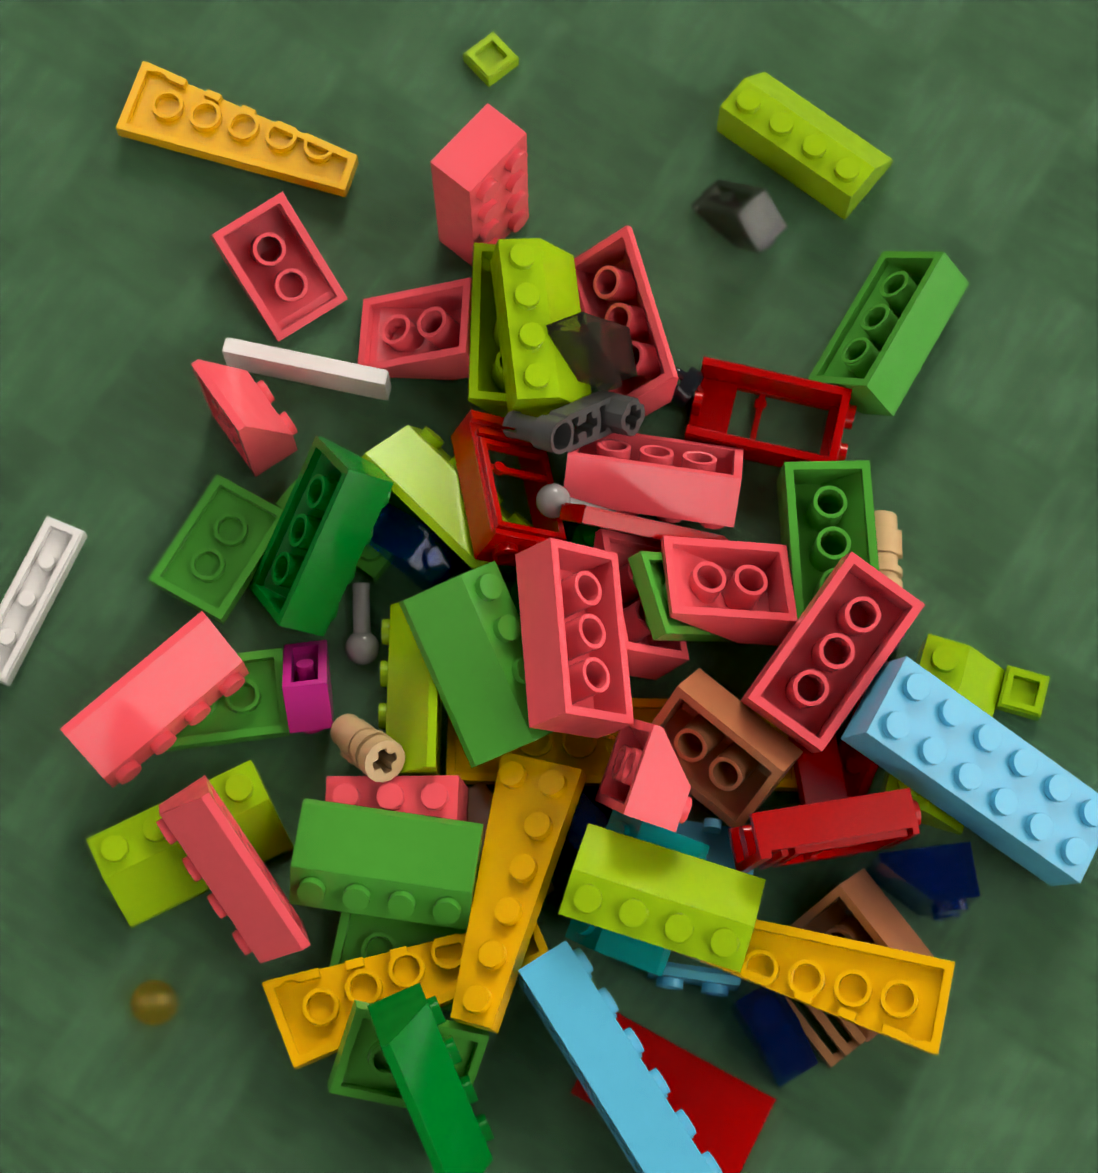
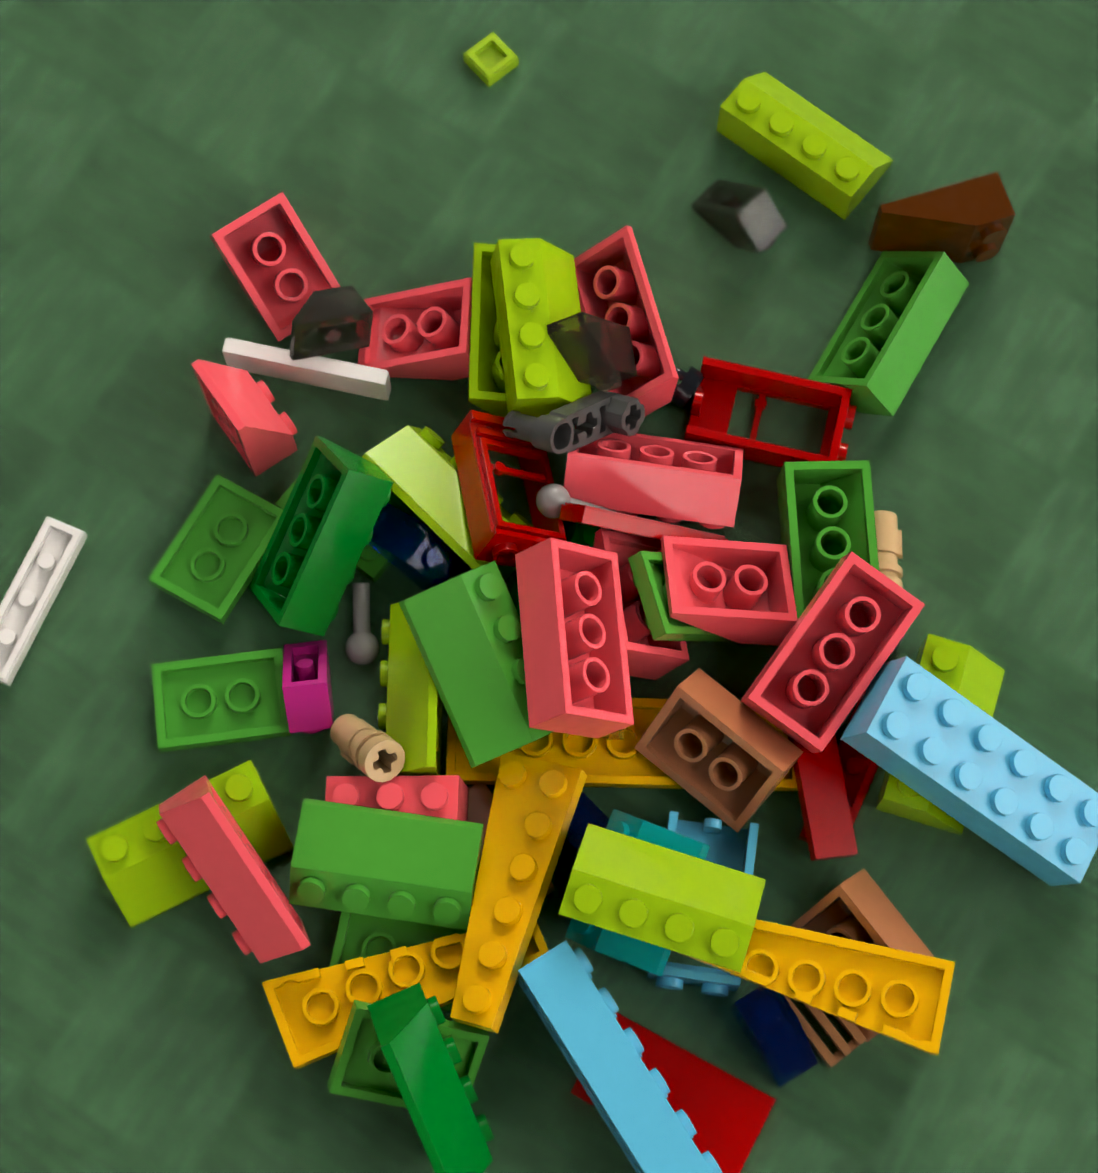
coral slope [60,611,249,788] -> none
yellow wing [116,61,359,198] -> none
clear yellow tile [130,979,179,1027] -> none
coral brick [430,103,529,266] -> none
coral slope [595,719,692,832] -> none
red door [728,788,922,873] -> none
clear blue slope [866,842,980,922] -> none
lime tile [995,665,1050,721] -> none
none -> clear smoke slope [289,285,373,360]
none -> reddish brown slope [868,171,1016,263]

